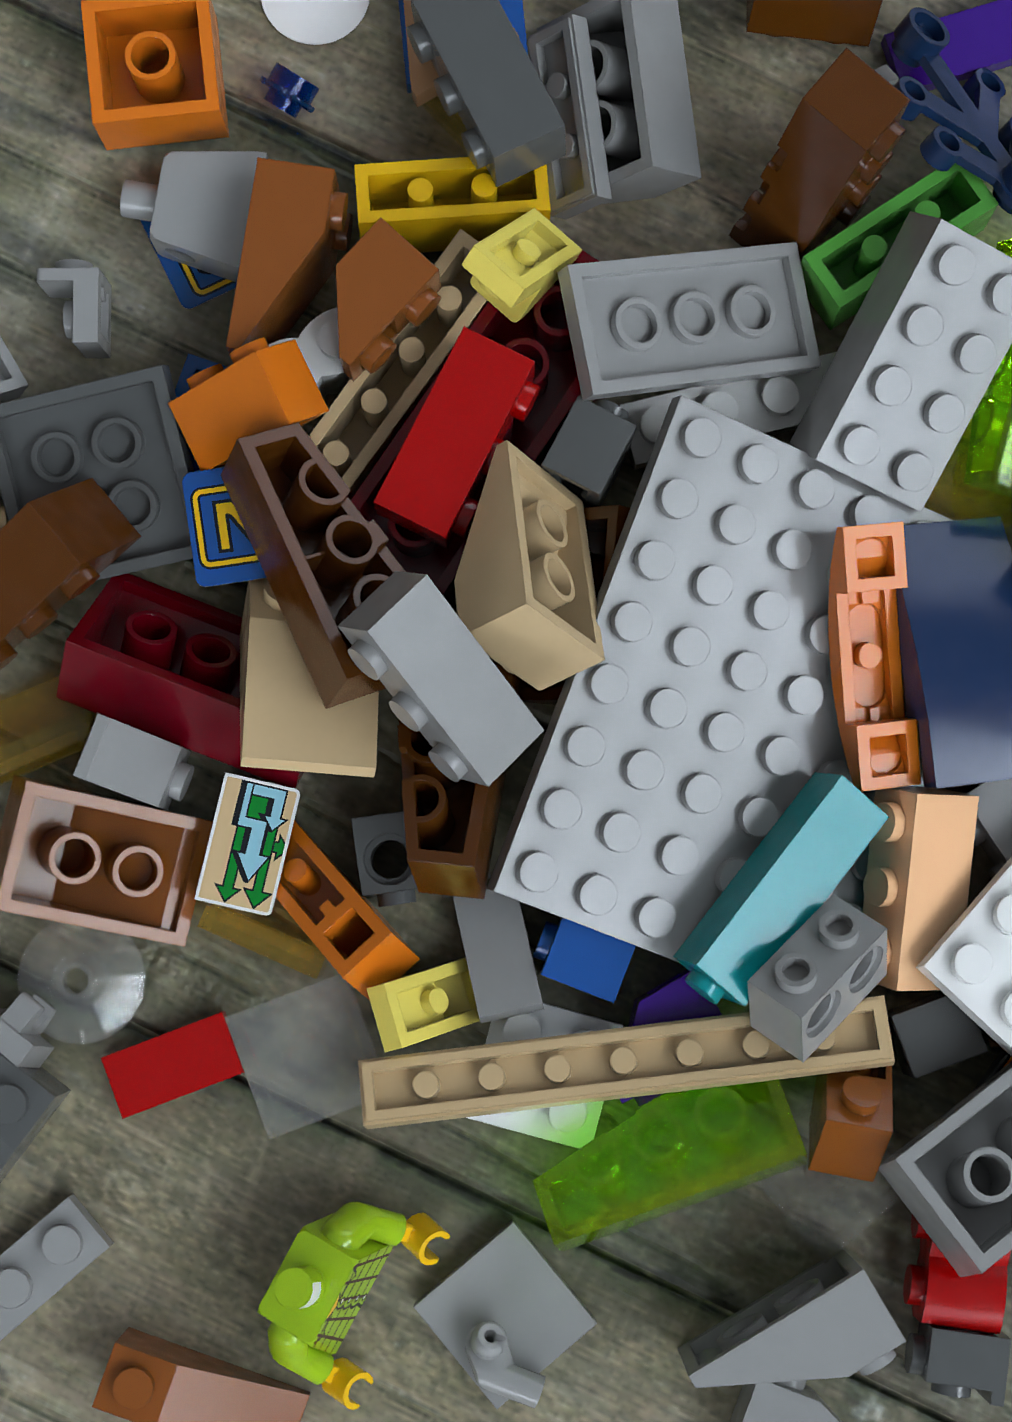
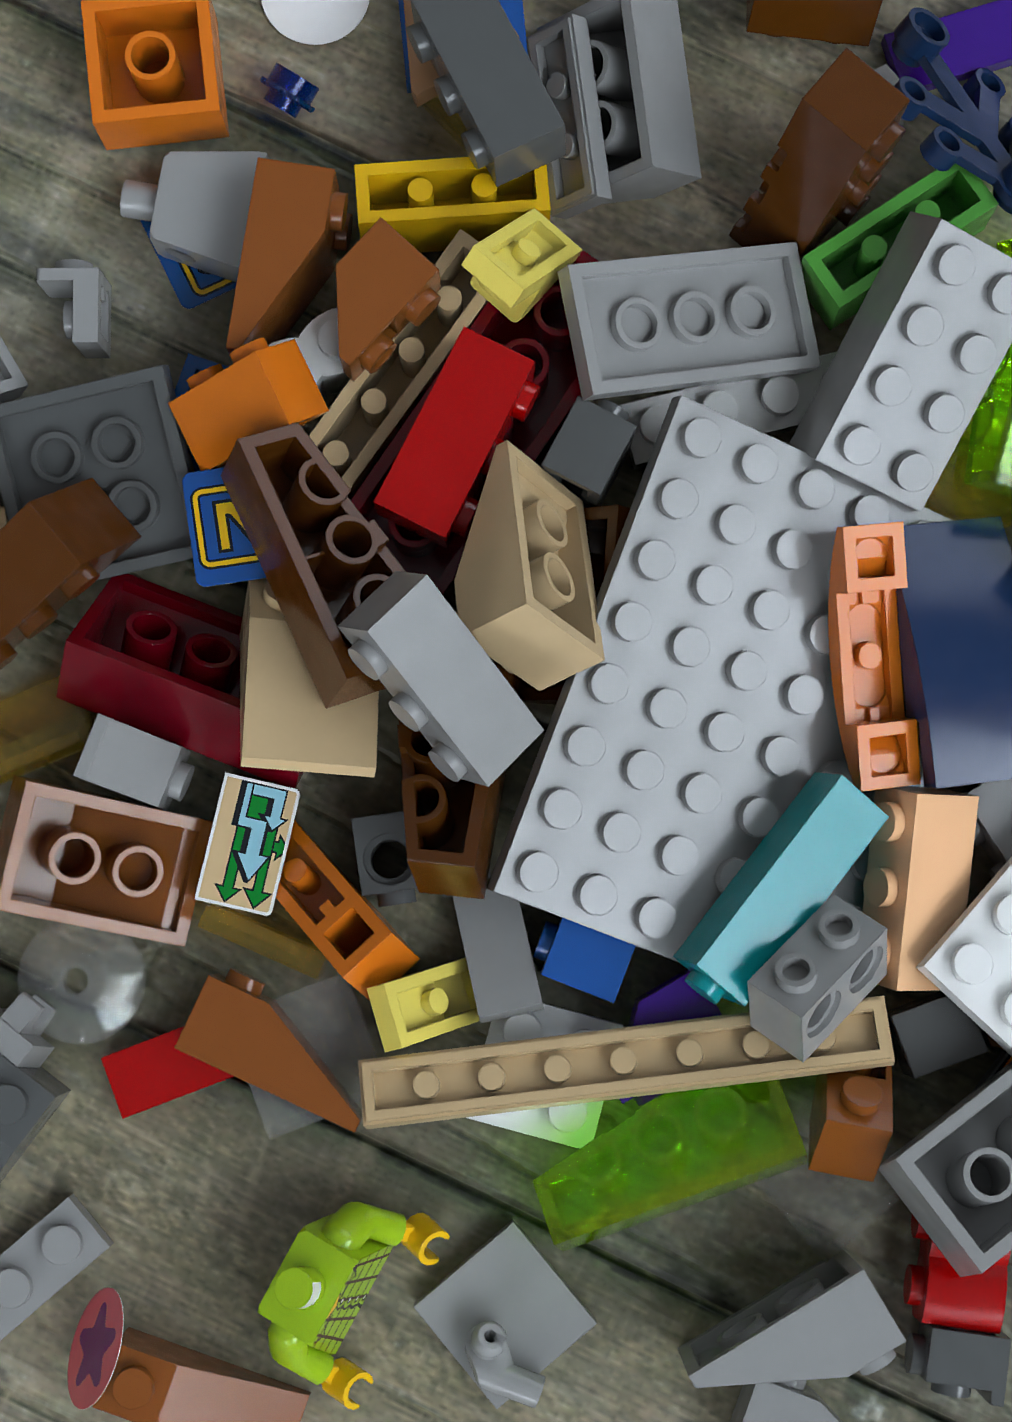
none -> coral sticker [68,1288,124,1410]
none -> dark orange slope [174,968,363,1133]

